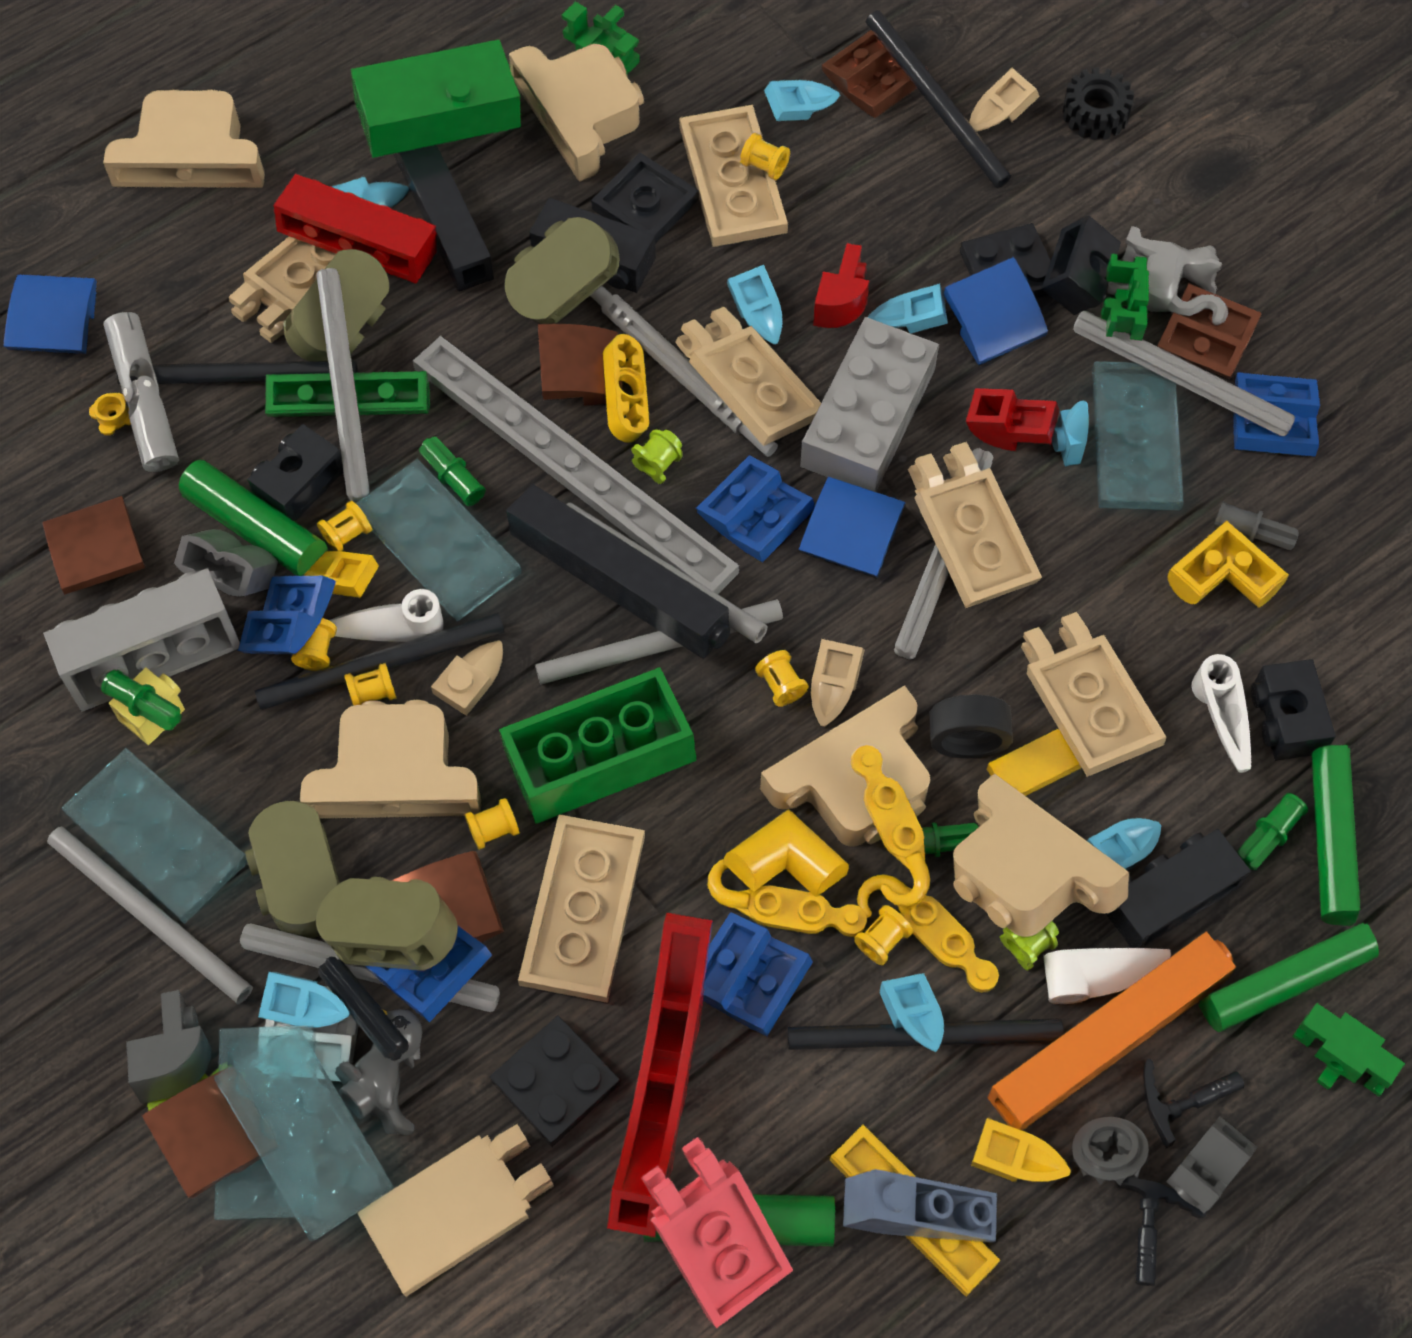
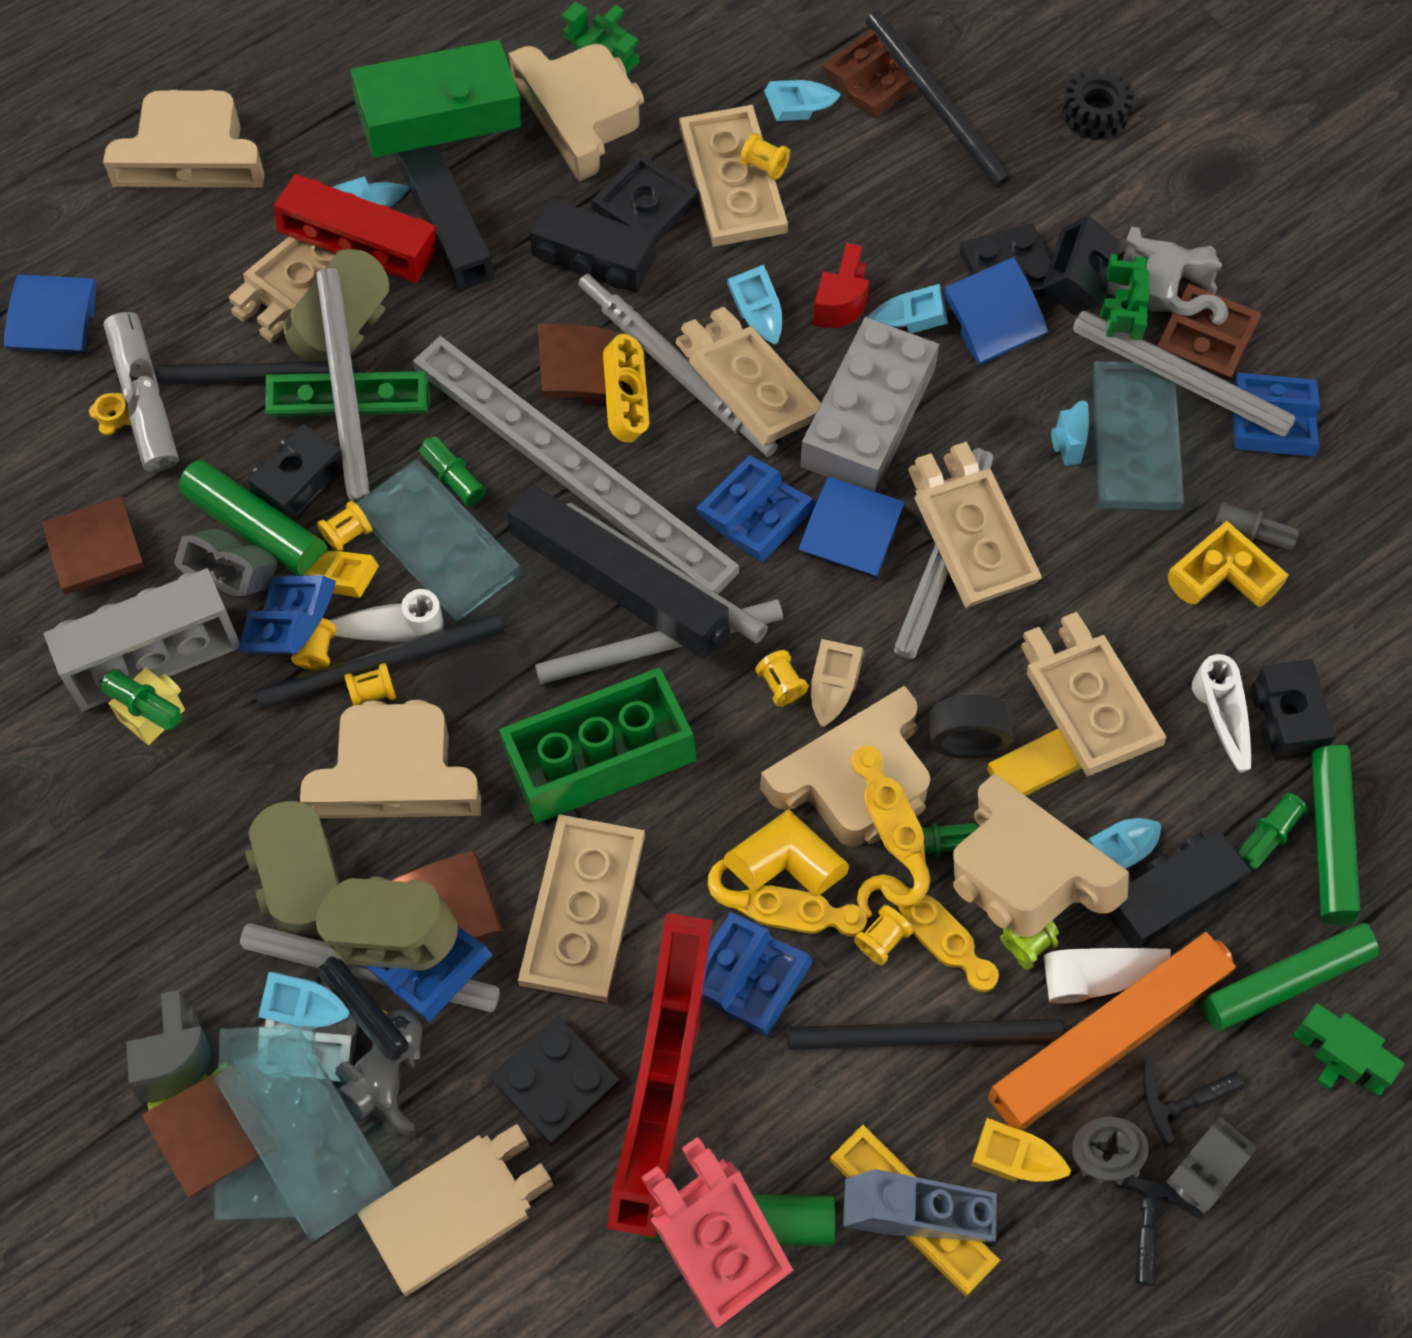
light grey piece [47,827,253,1004] -> none
clear light blue plate [61,748,248,924] -> none
tan plate [431,640,503,716] -> none
yellow bush [464,798,520,850] -> none
olive brick [505,217,619,324] -> none
lime brick [631,429,683,484] -> none
medium azure plate [879,973,944,1052] -> none
red brick [966,388,1060,451] -> none
tan plate [969,68,1039,131] -> none

